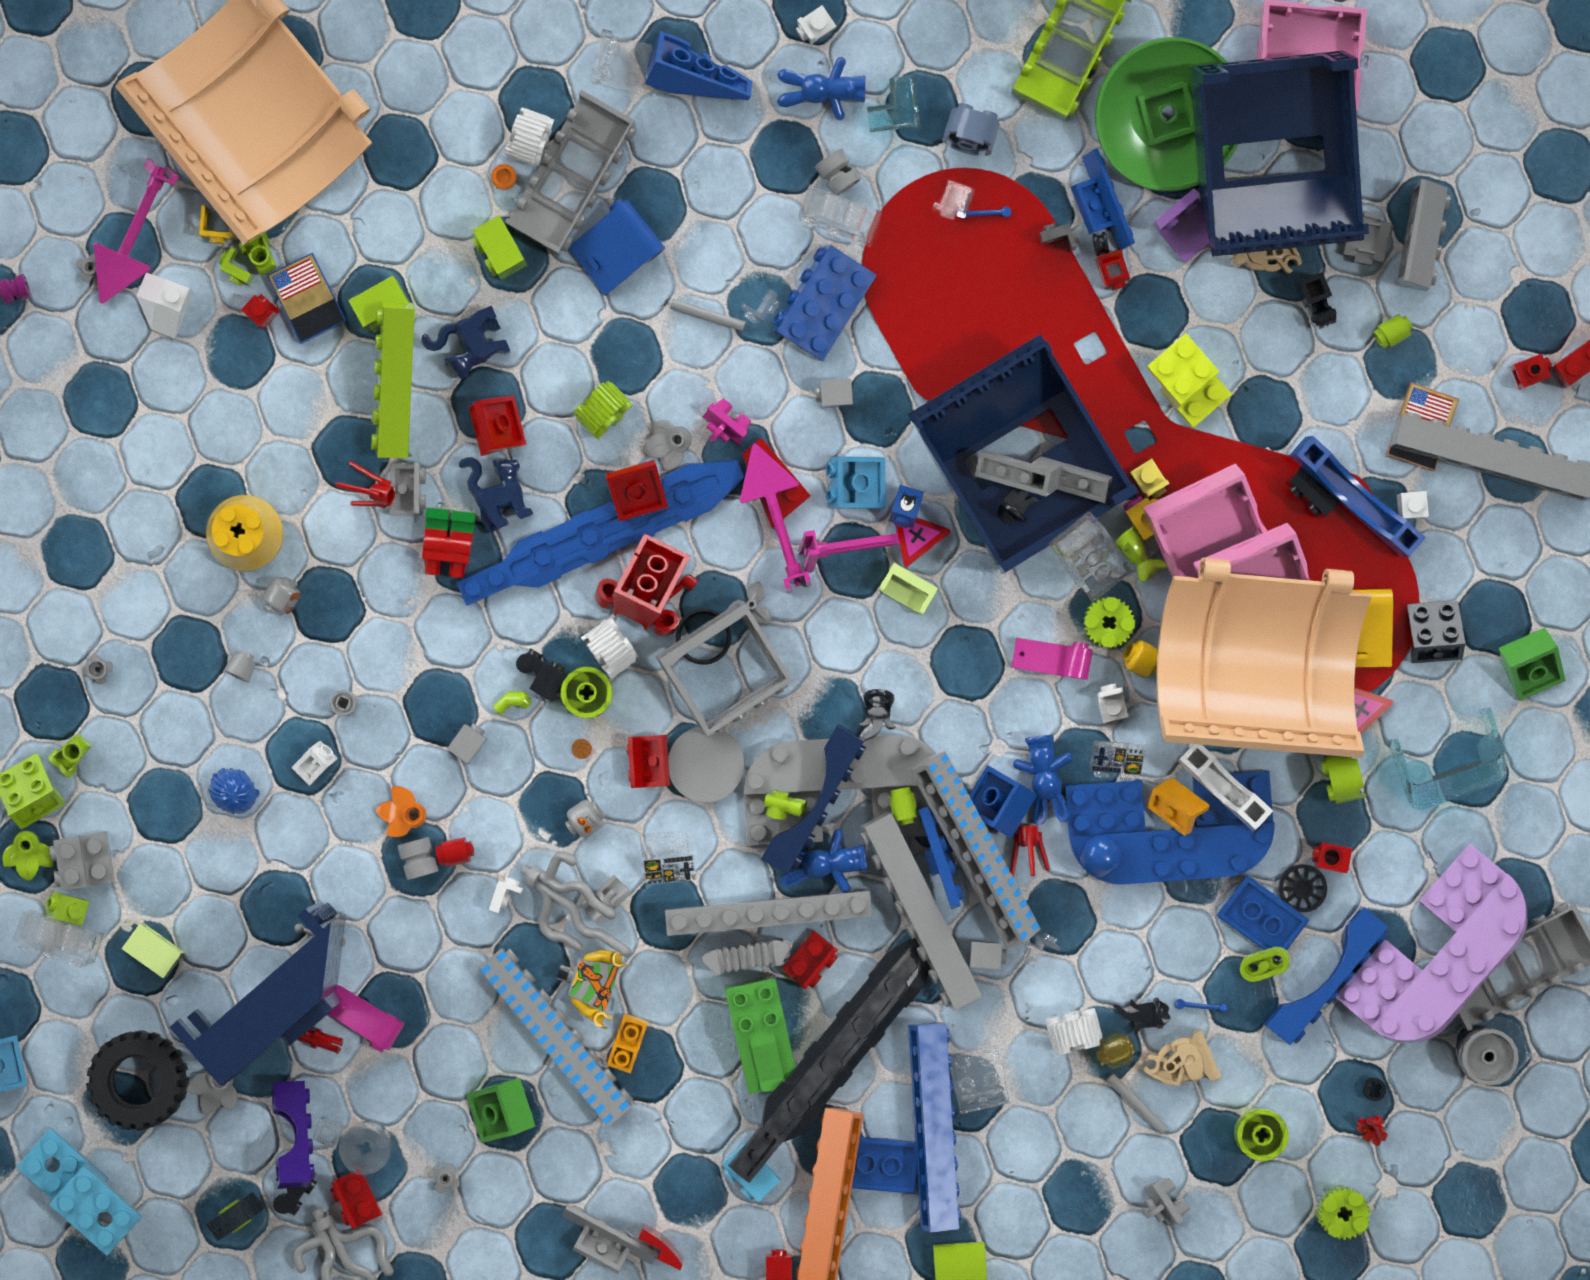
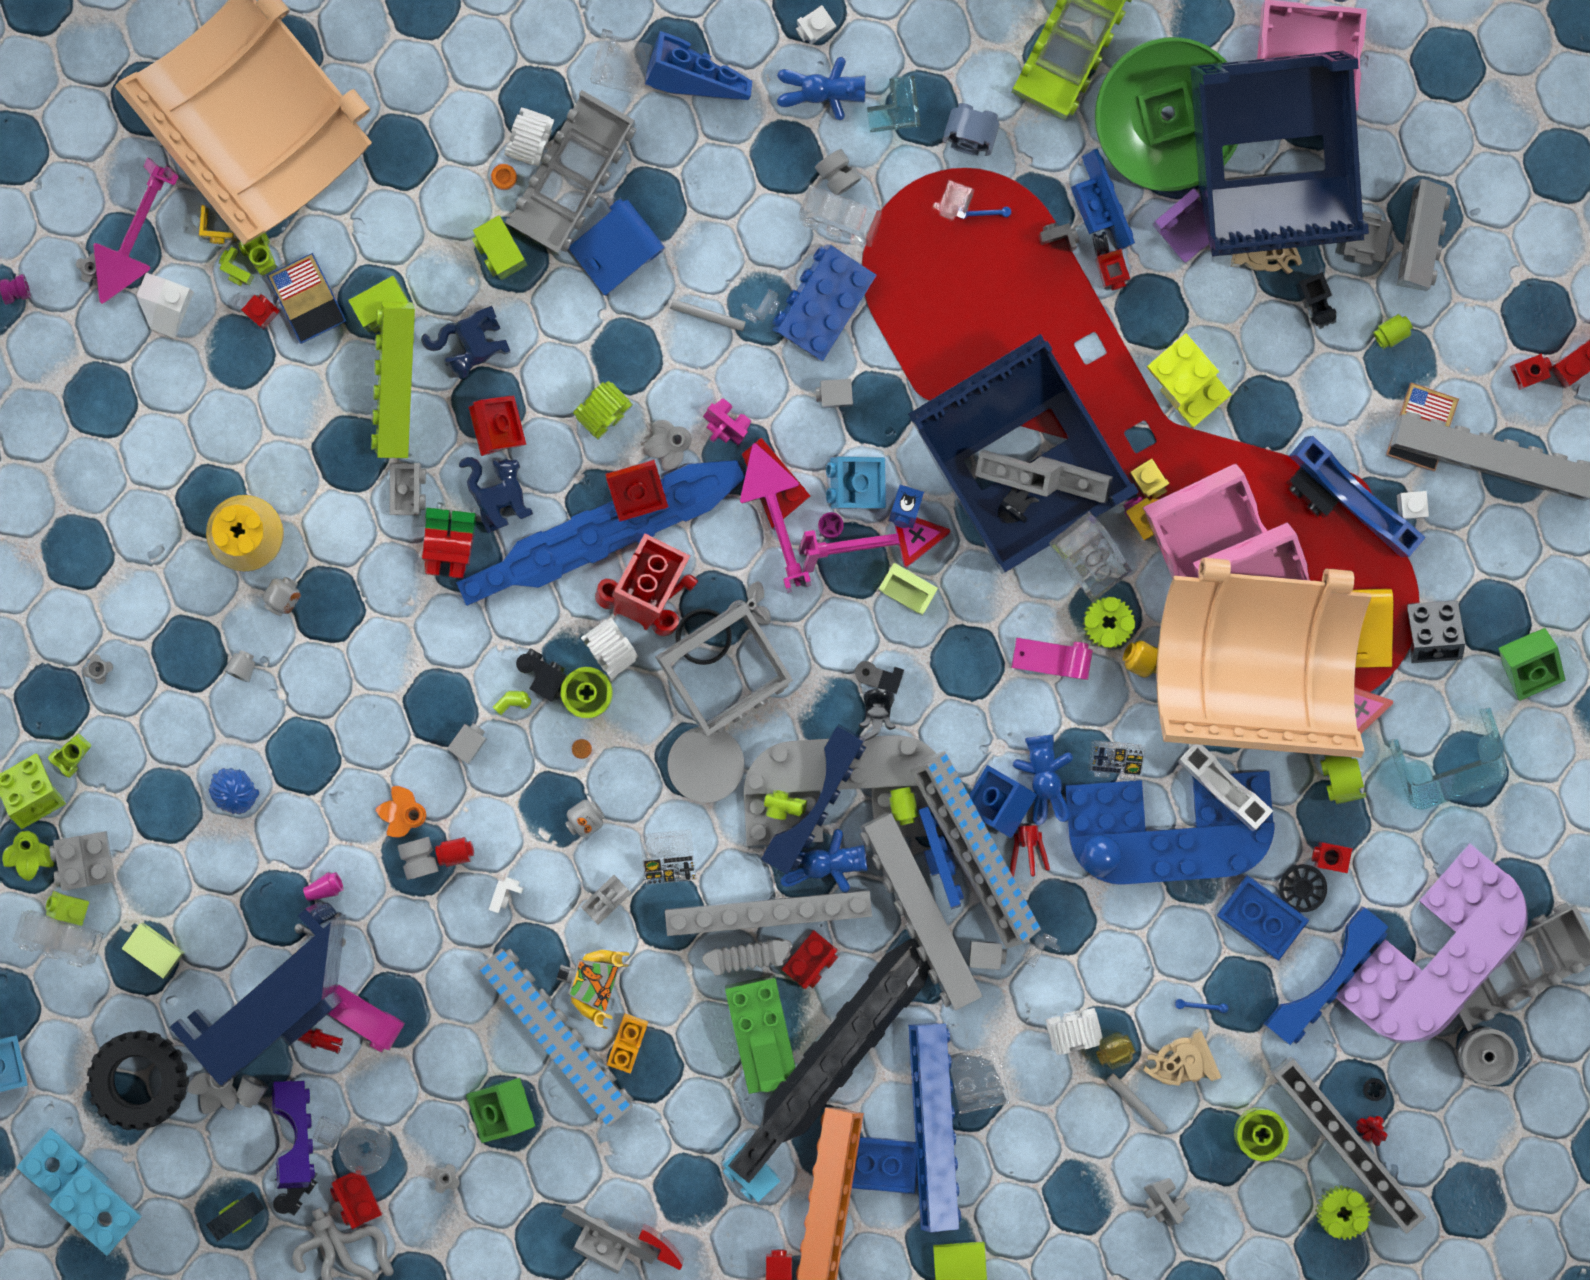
white bracket [292,741,337,786] -> none
light grey wheel [330,690,358,716] -> none
red plant [335,461,396,509] -> none
light grey plant [520,851,632,957] -> none
red bracket [626,735,670,788] -> none
white bracket [1096,683,1128,723] -> none
black piece [1113,997,1171,1035] -> none
lime animal [1114,526,1167,583] -> none
light orange panel [1147,778,1209,836] -> none
lime plate [1240,947,1290,982] -> none
none -> light grey hat [237,1075,269,1108]
none -> dark pink cone [303,872,344,902]
none -> magenta wheel [818,512,844,539]
none -> leg [855,661,904,695]
none -> light grey brick [1271,1057,1426,1234]

